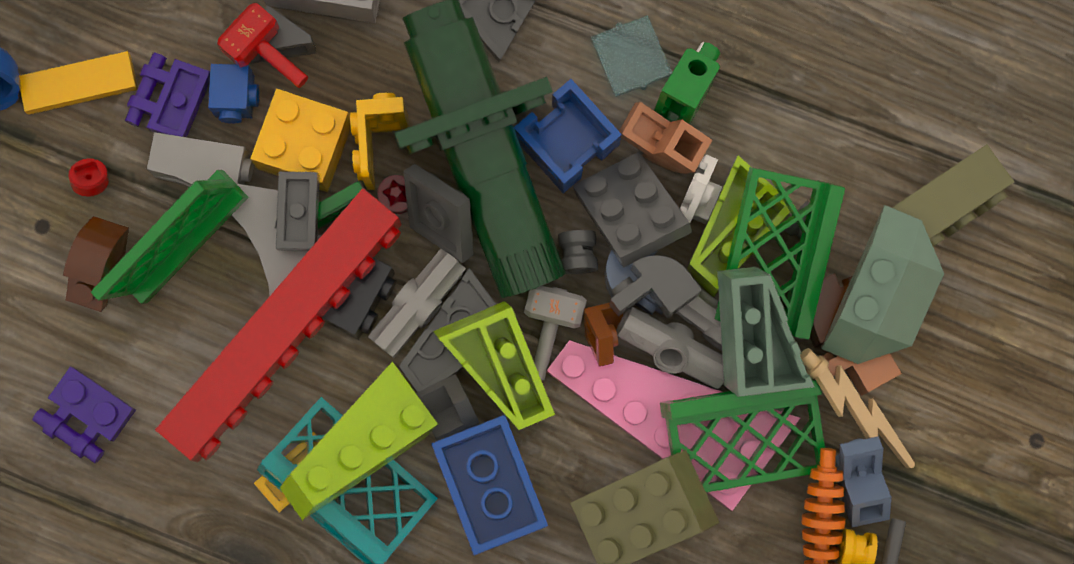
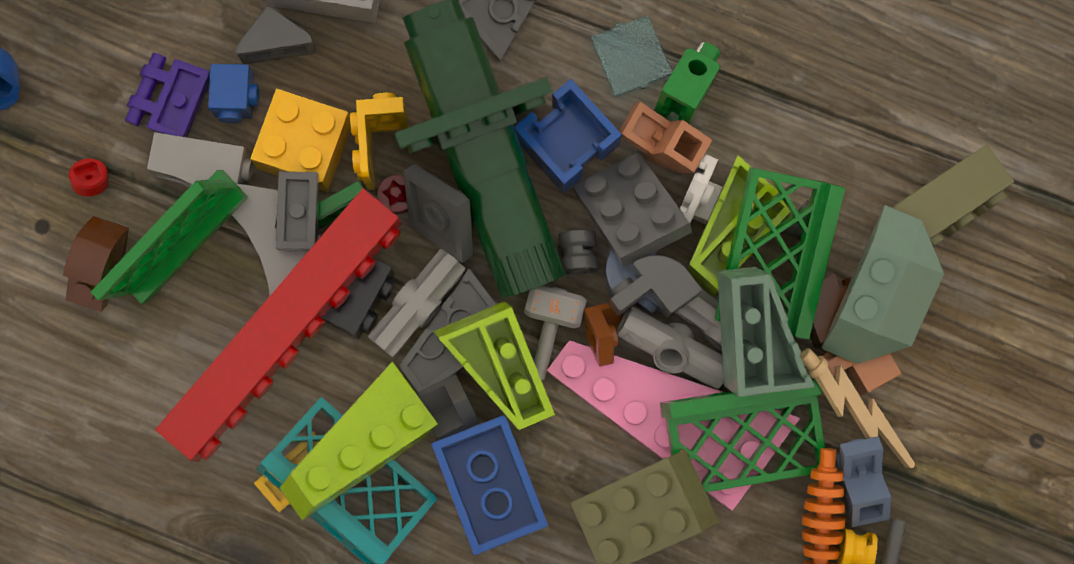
yellow tile [19,51,138,115] -> none
dark purple plate [32,366,136,464] -> none
red piece [217,3,308,88] -> none

